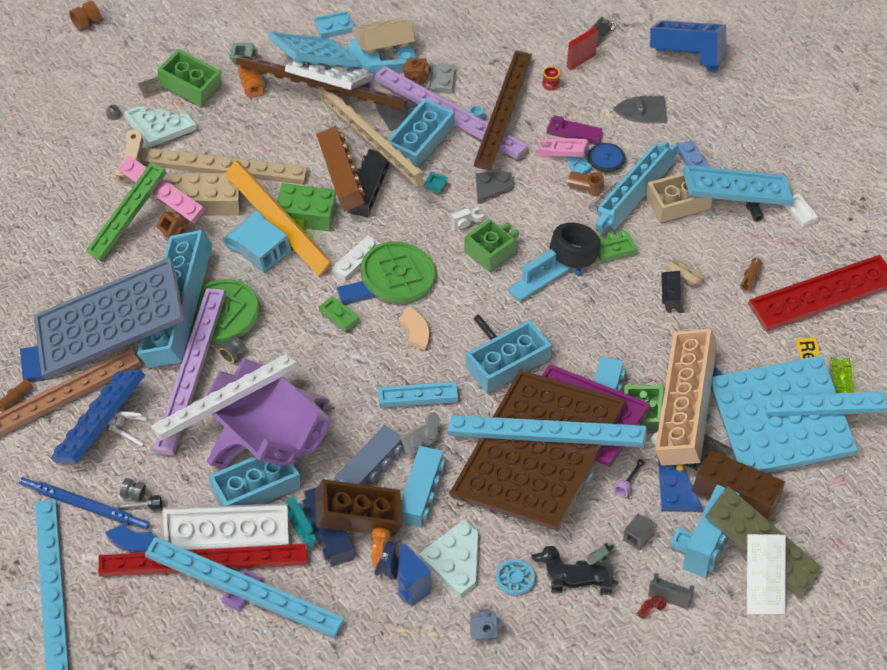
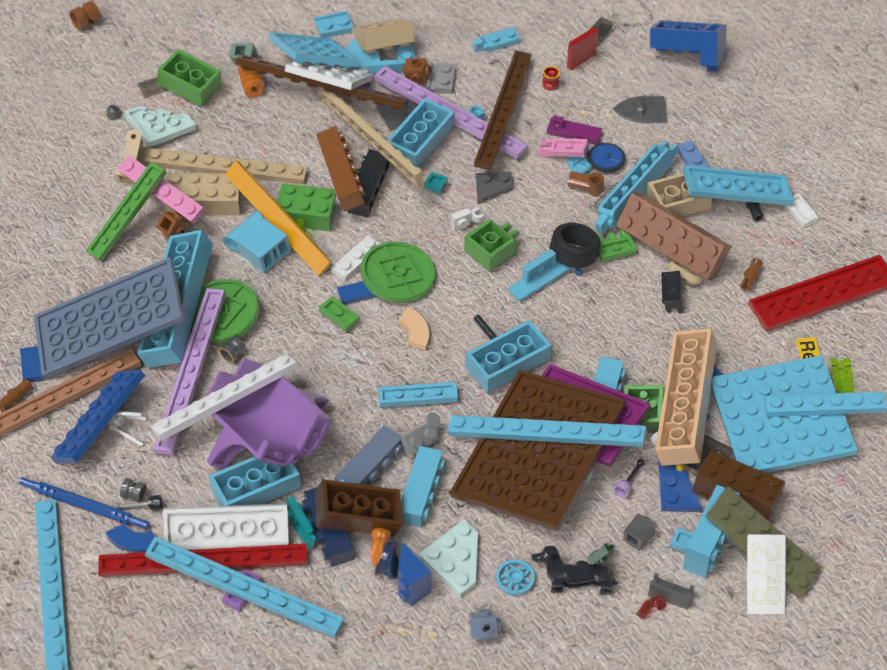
none -> medium azure hinge [472,27,521,52]
none -> brick [616,193,732,280]

